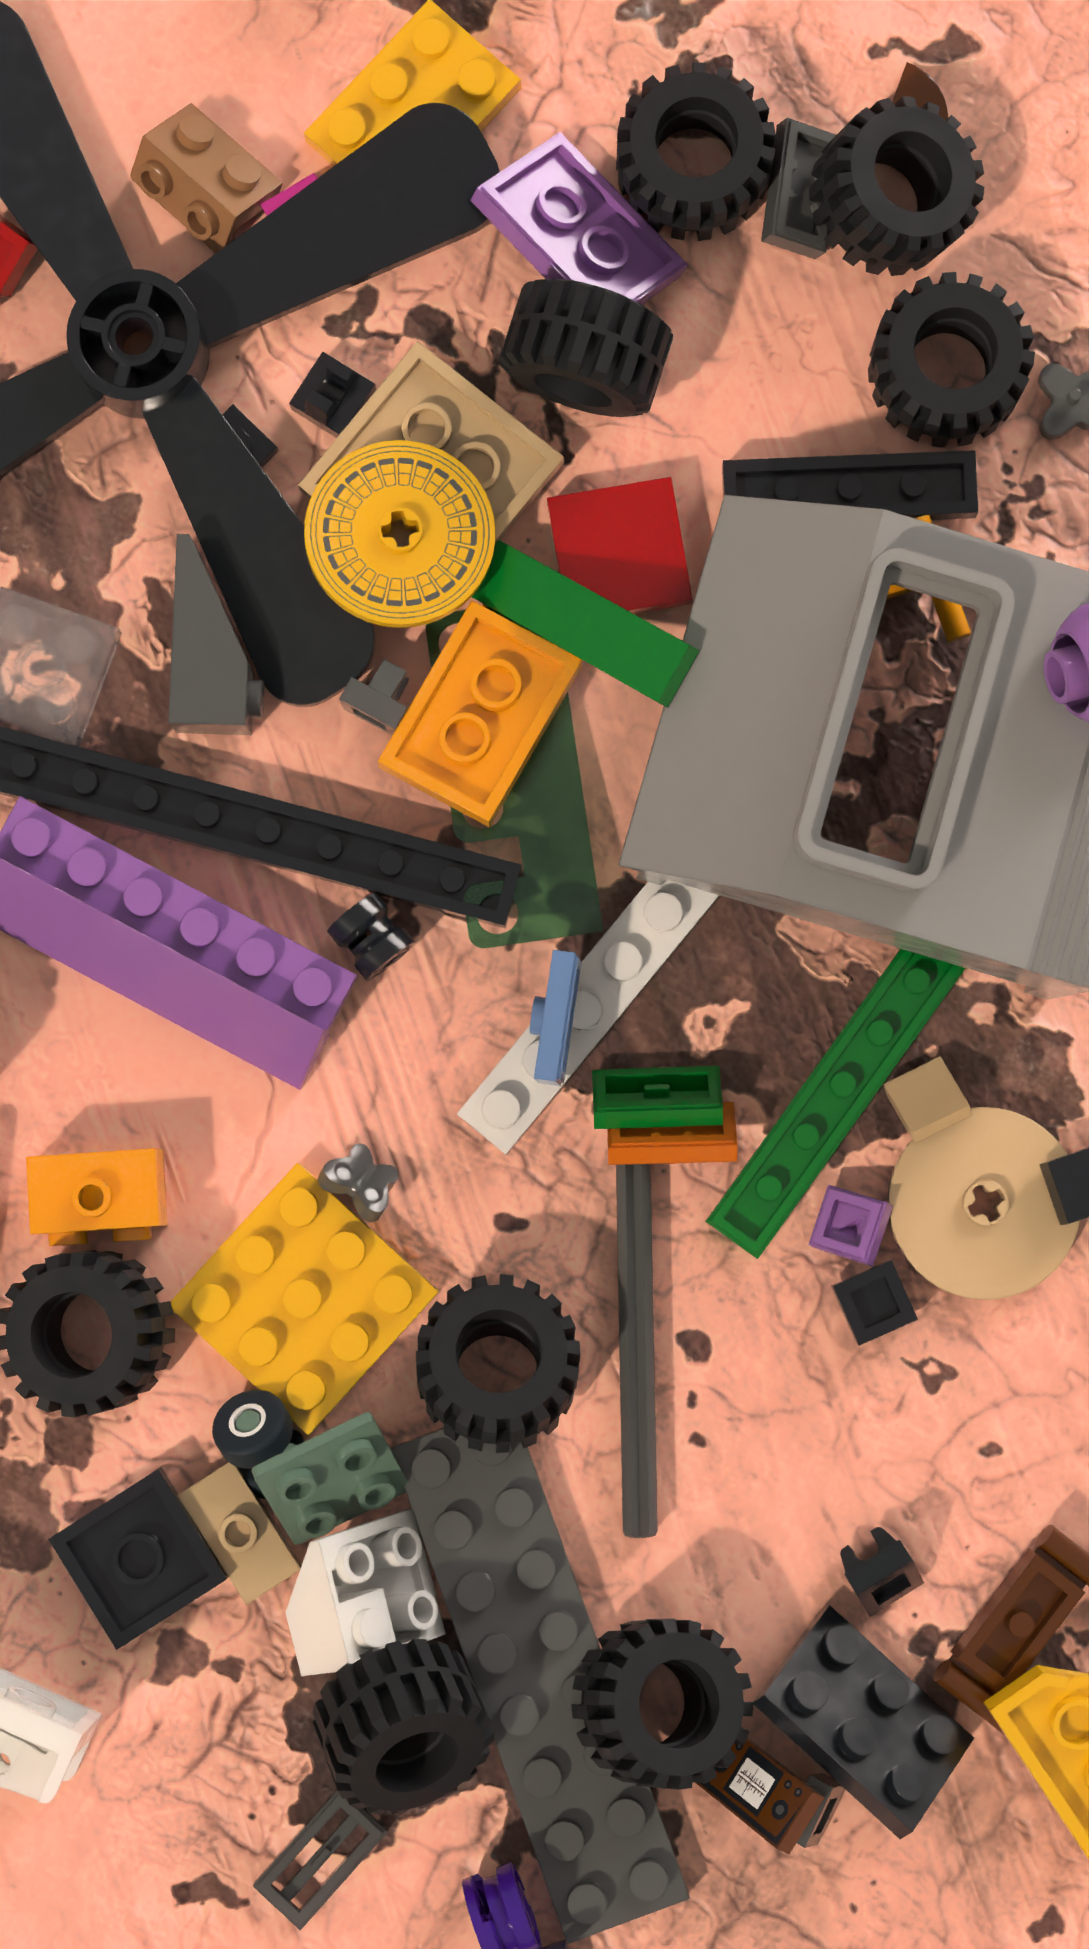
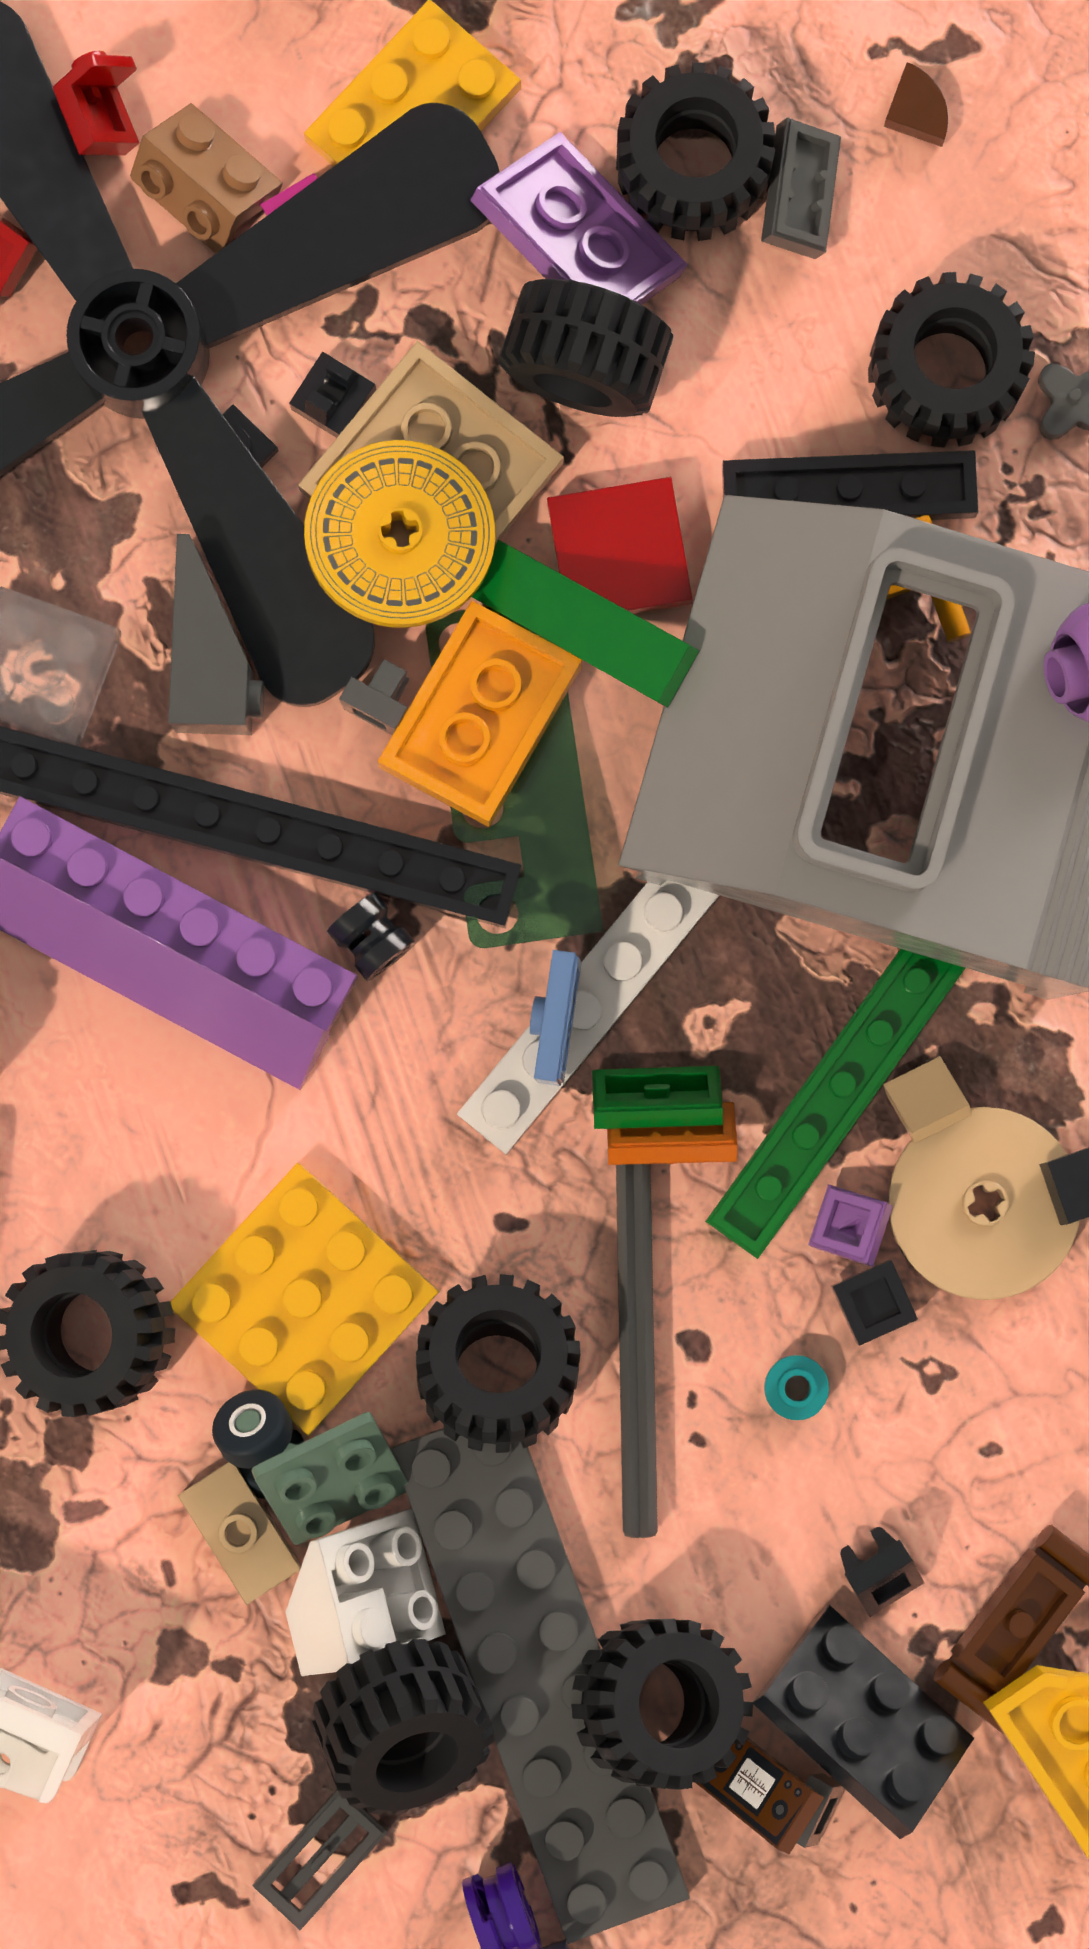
light orange brick [26,1148,168,1246] -> none
black plate [48,1467,229,1650] -> none
dark grey piece [318,1143,399,1222] -> none
black tyre [809,96,985,276] -> none
none -> red bracket [52,51,140,156]
none -> teal plate [764,1355,829,1420]

